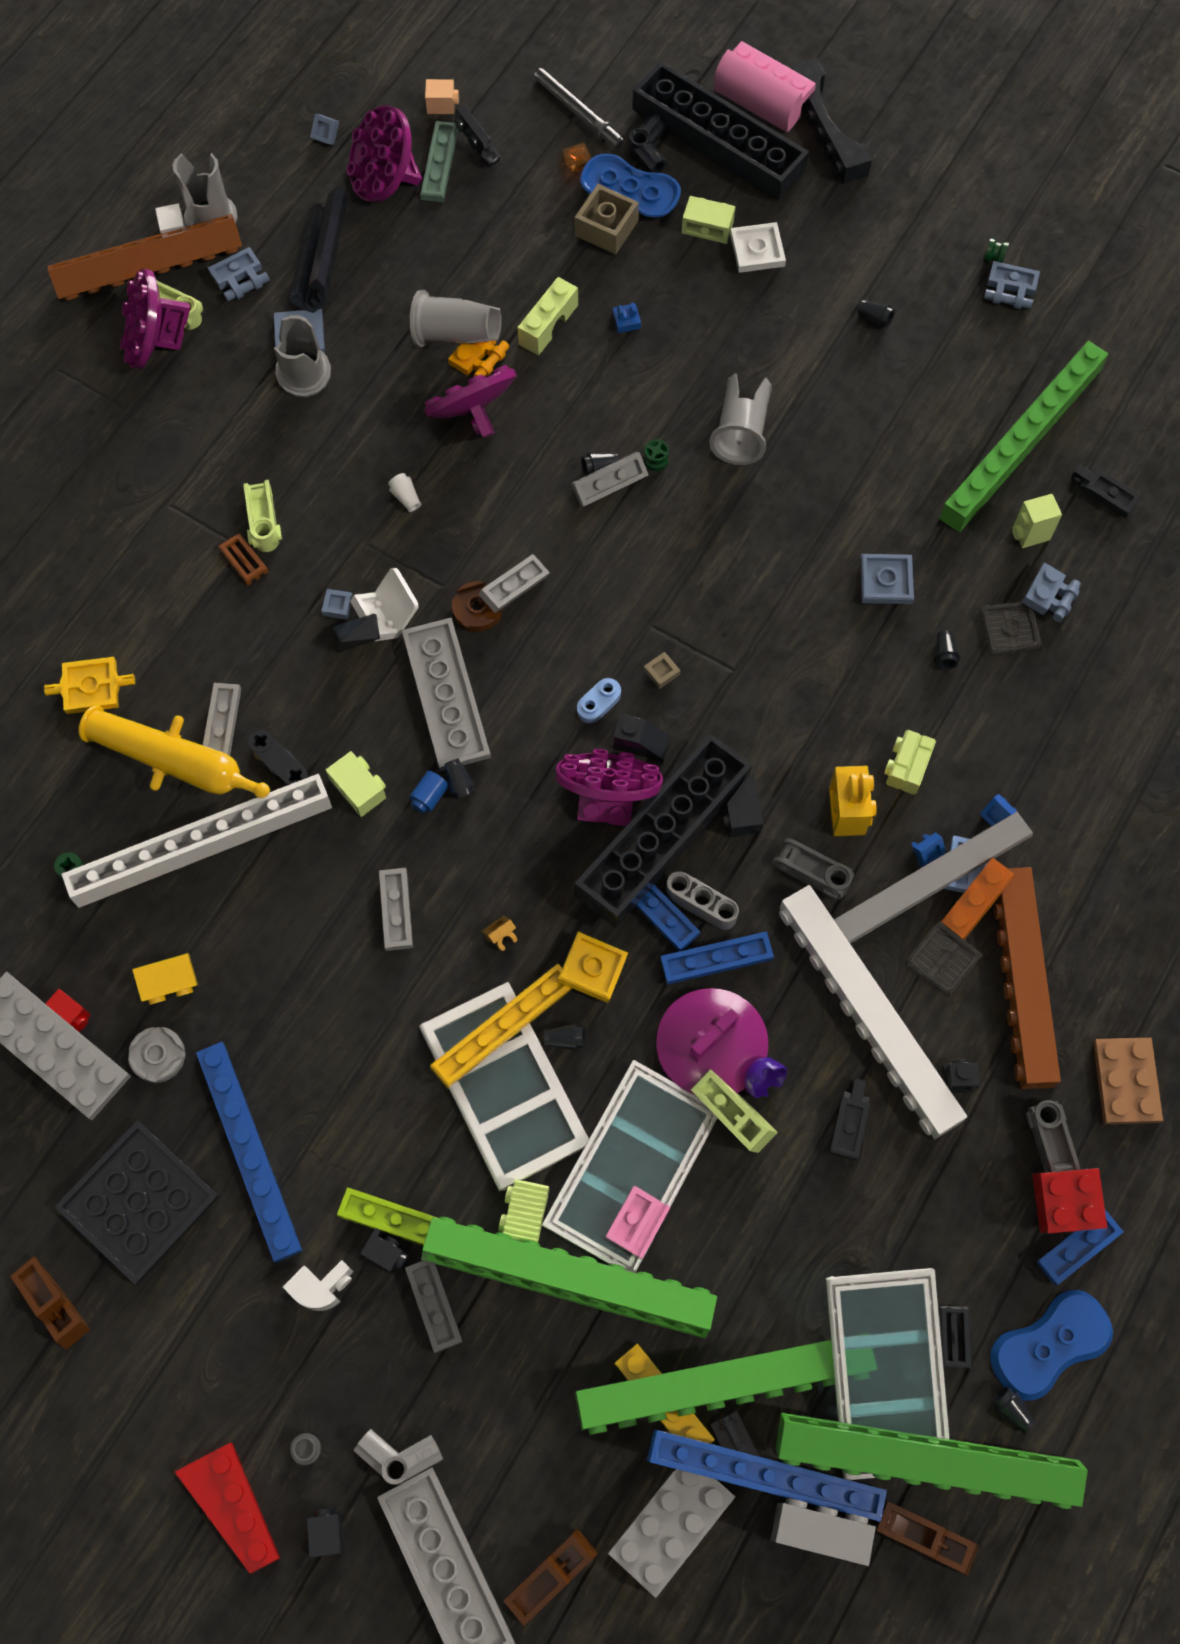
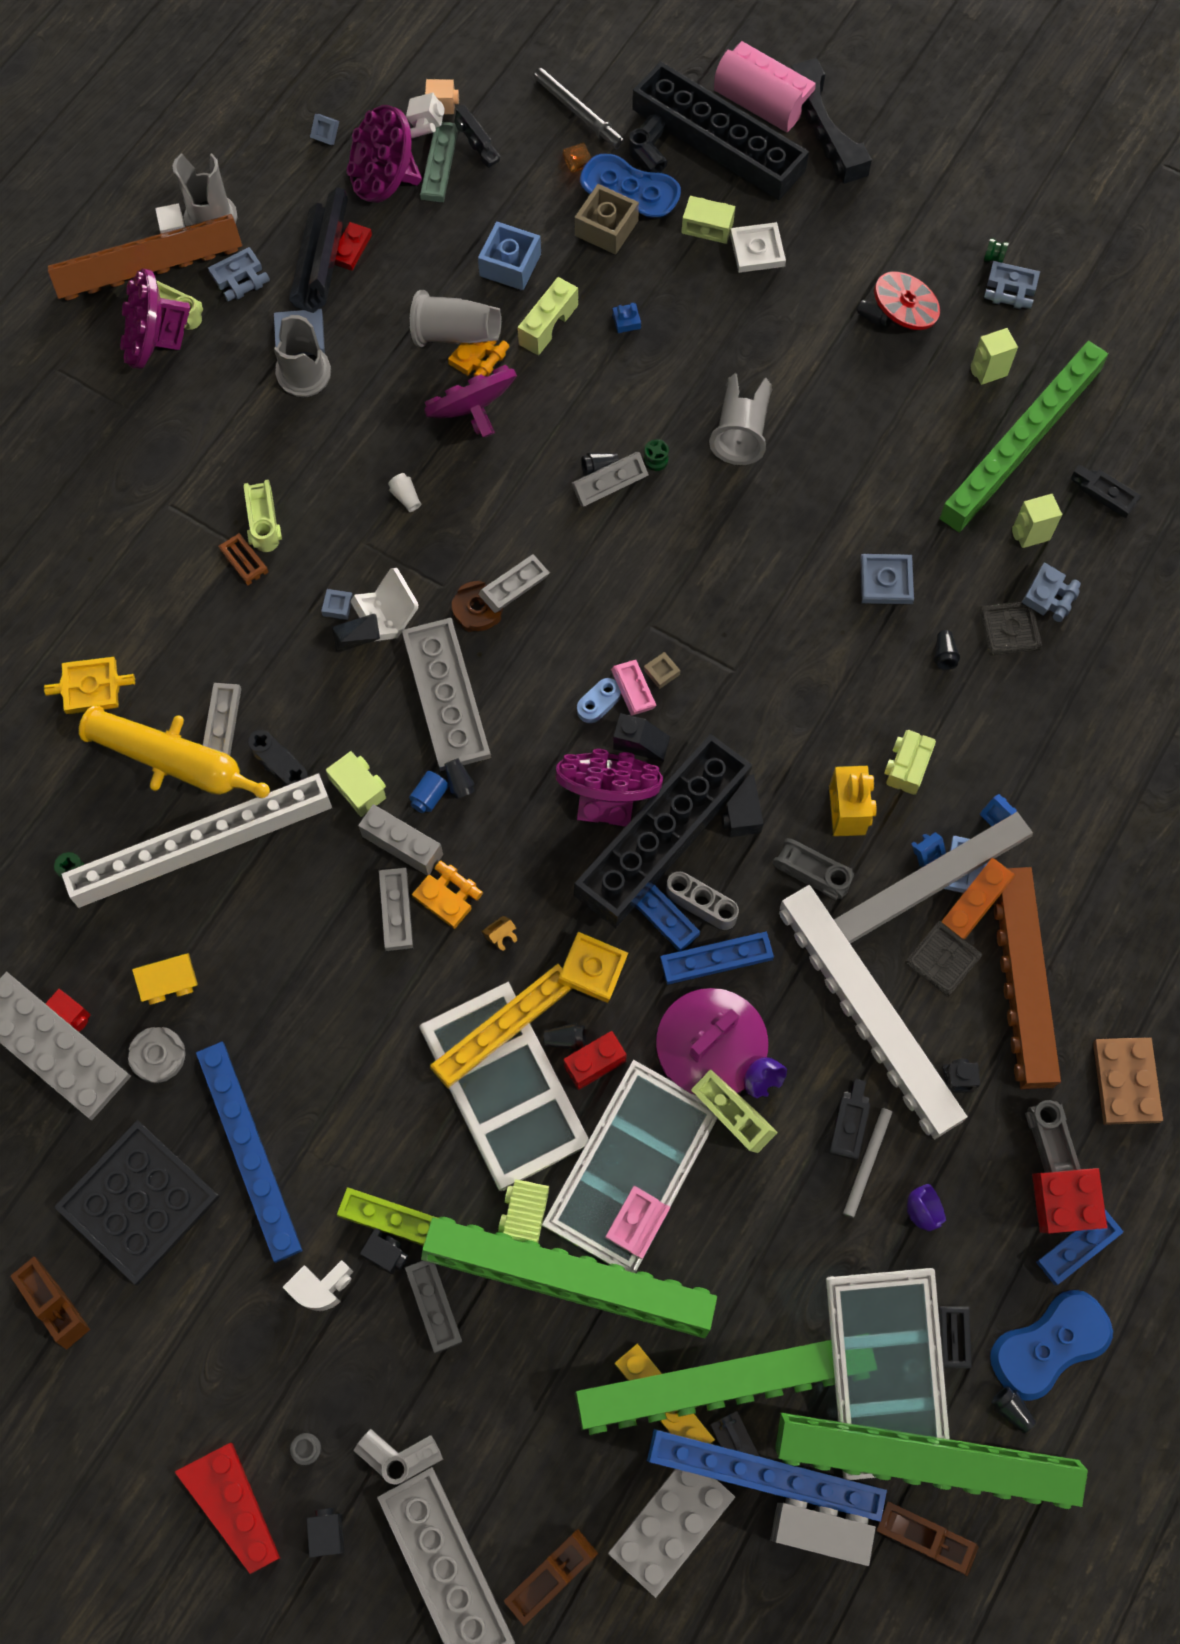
none -> red plate [334,222,372,271]
none -> light grey brick [358,804,443,876]
none -> white brick [406,92,445,138]
none -> light orange plate [412,861,483,929]
none -> medium blue brick [478,221,541,290]
none -> red brick [564,1031,627,1090]
none -> bright pink plate [611,660,656,716]
none -> light grey bar [843,1108,892,1218]
none -> piece [874,272,940,330]
none -> dark purple hair [907,1184,946,1231]
none -> yellowish green brick [971,328,1018,385]

